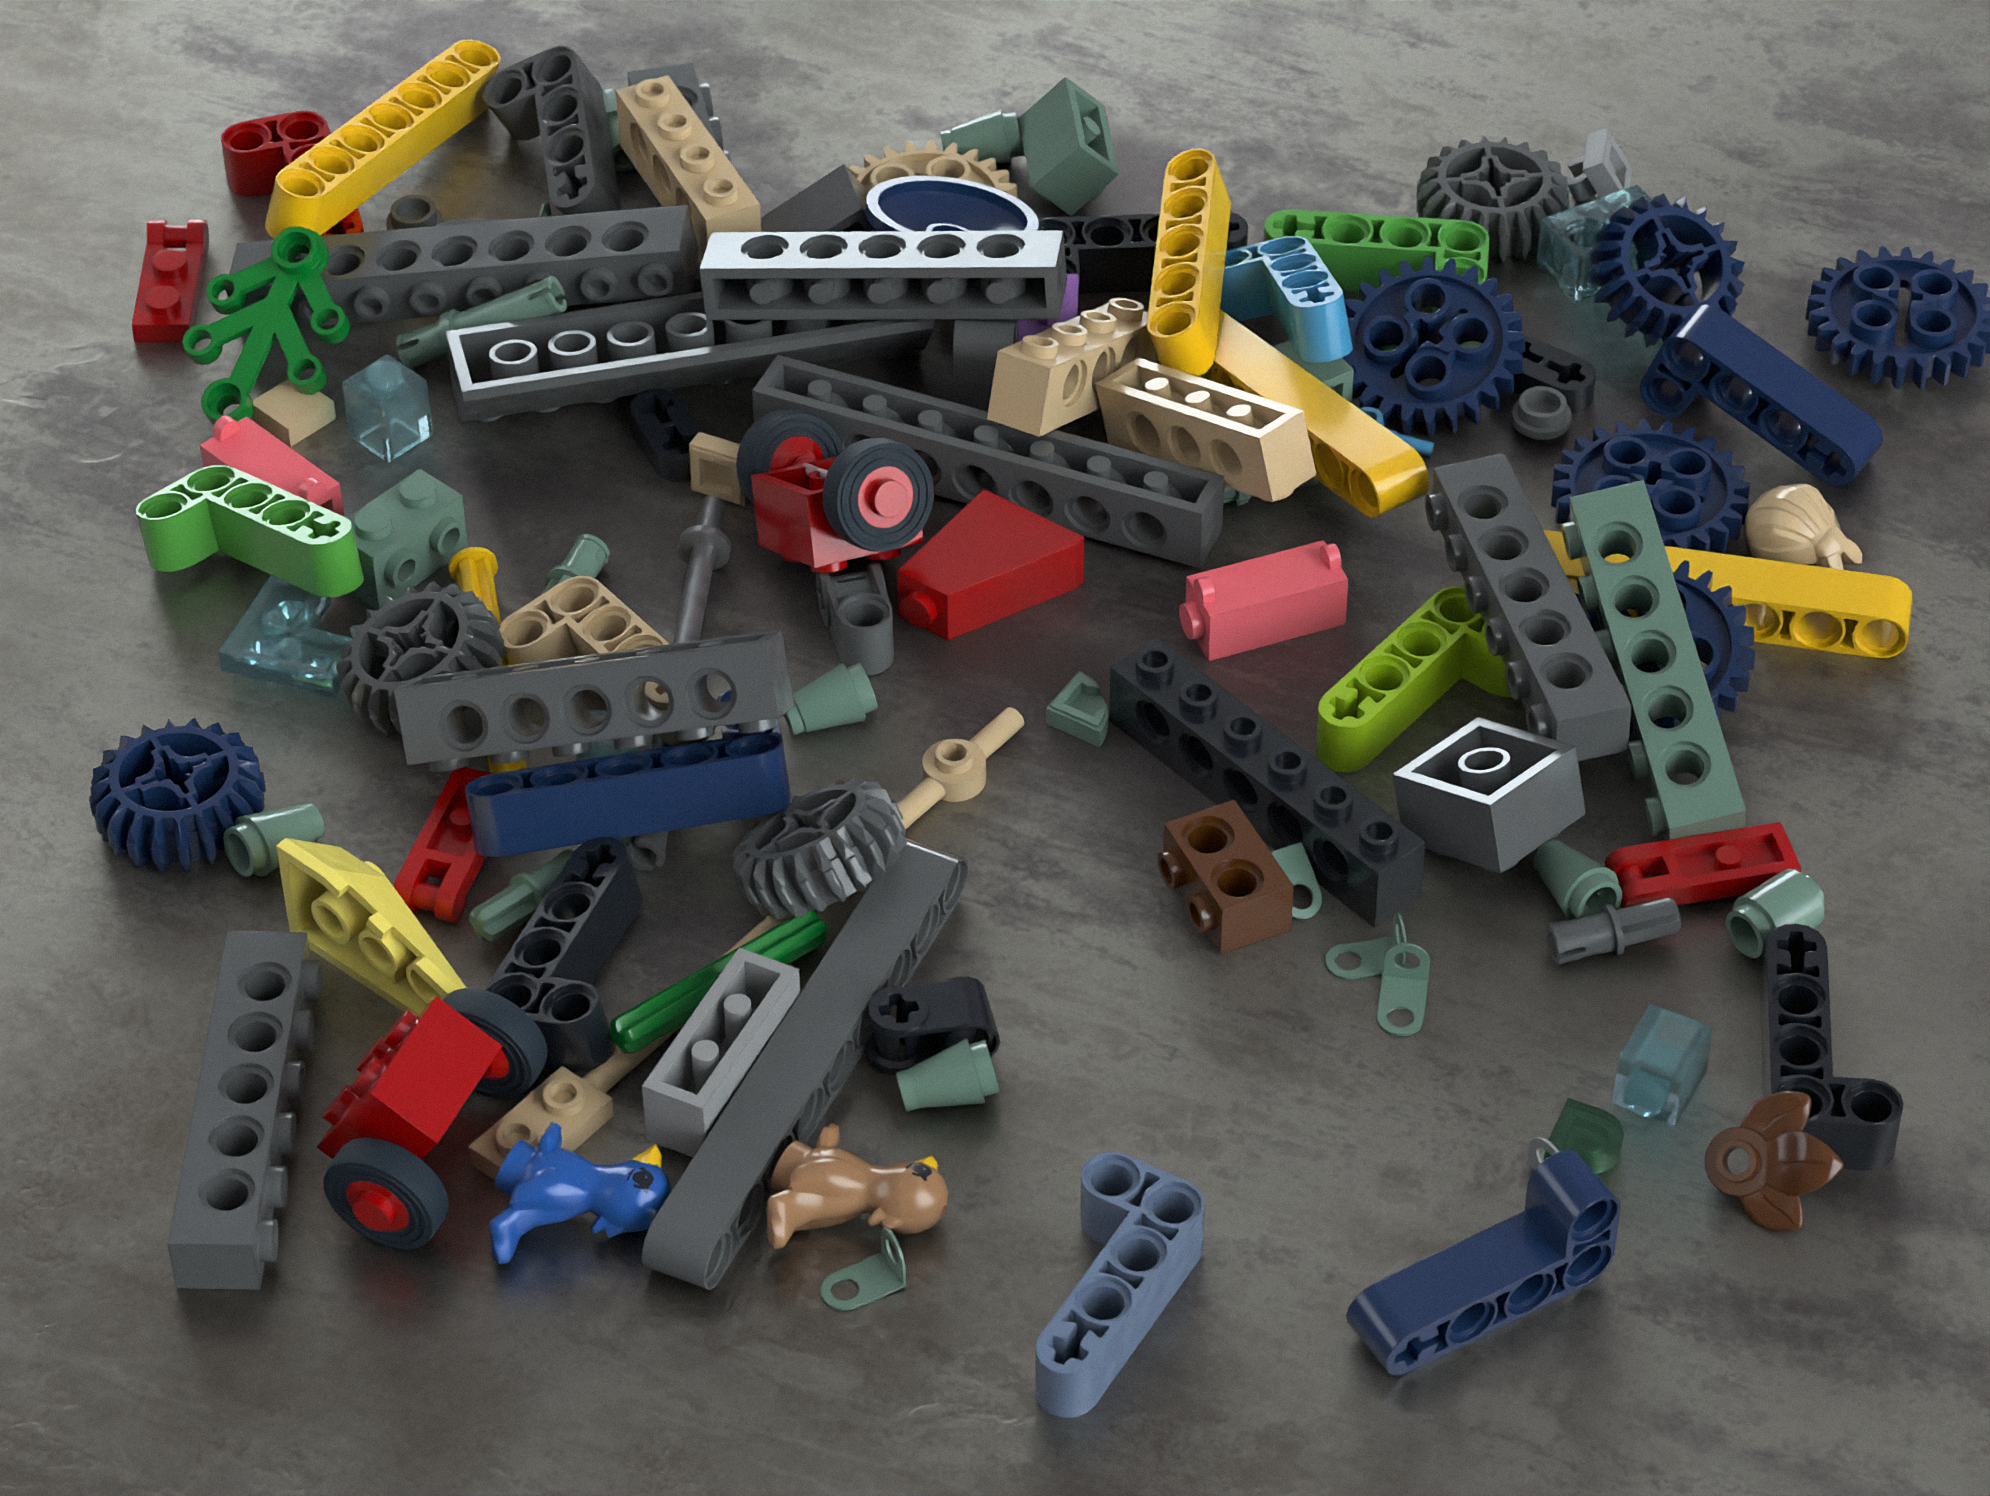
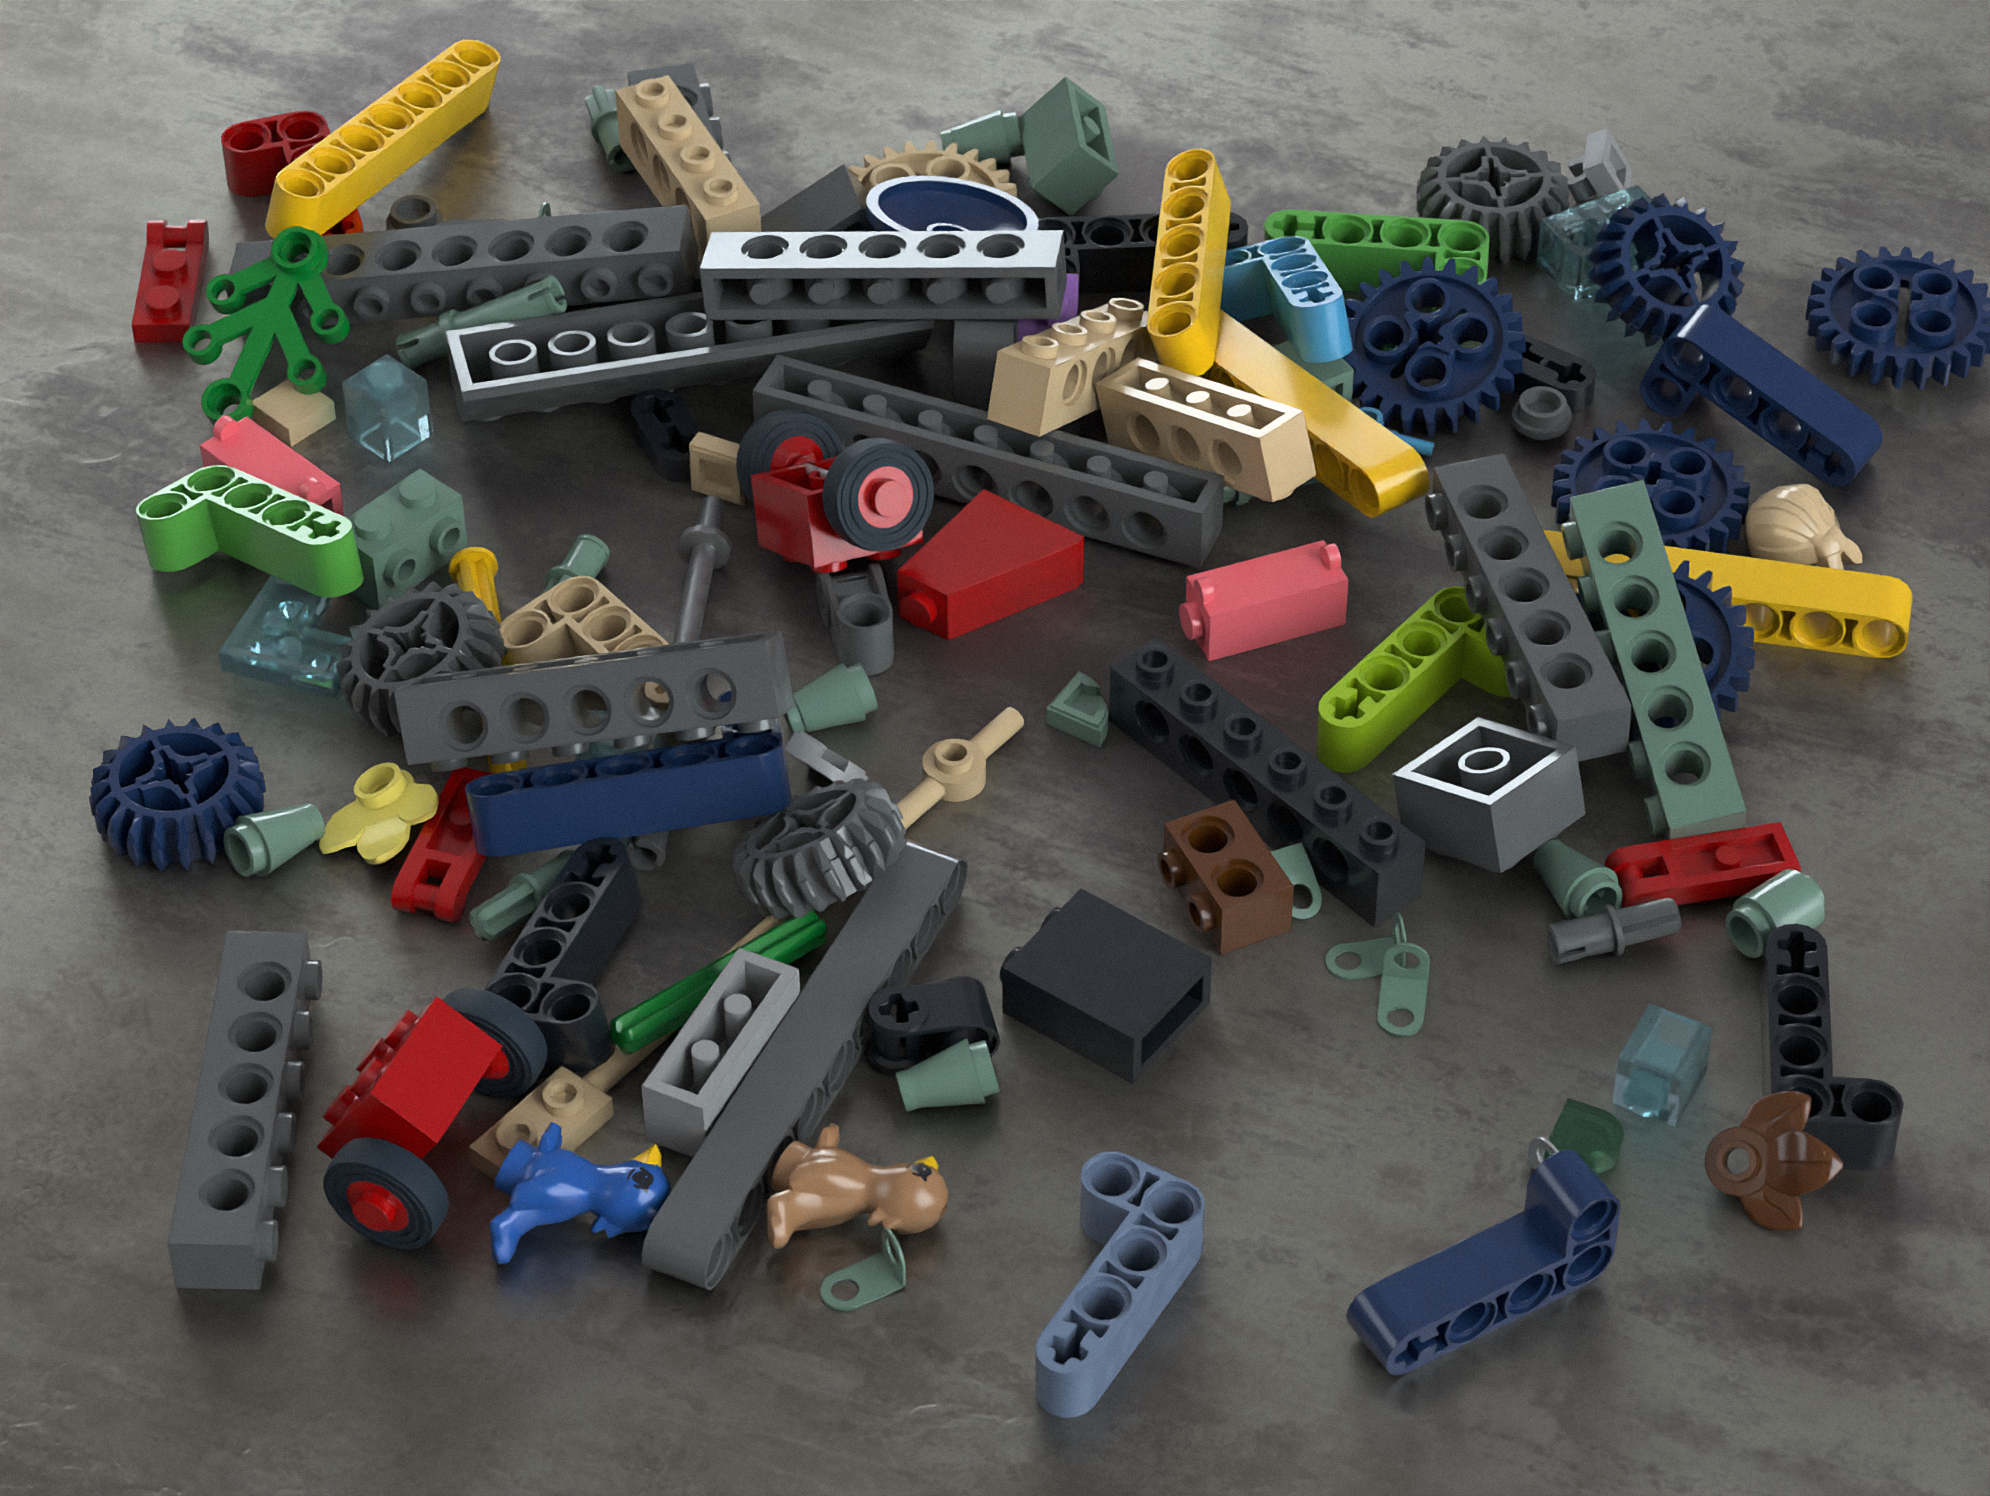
light yellow wedge [276,838,467,1015] -> none
dark grey beam [483,45,621,215] -> none
none -> light yellow plate [319,762,439,865]
none -> light grey tile [784,730,869,783]
none -> black brick [999,889,1212,1084]

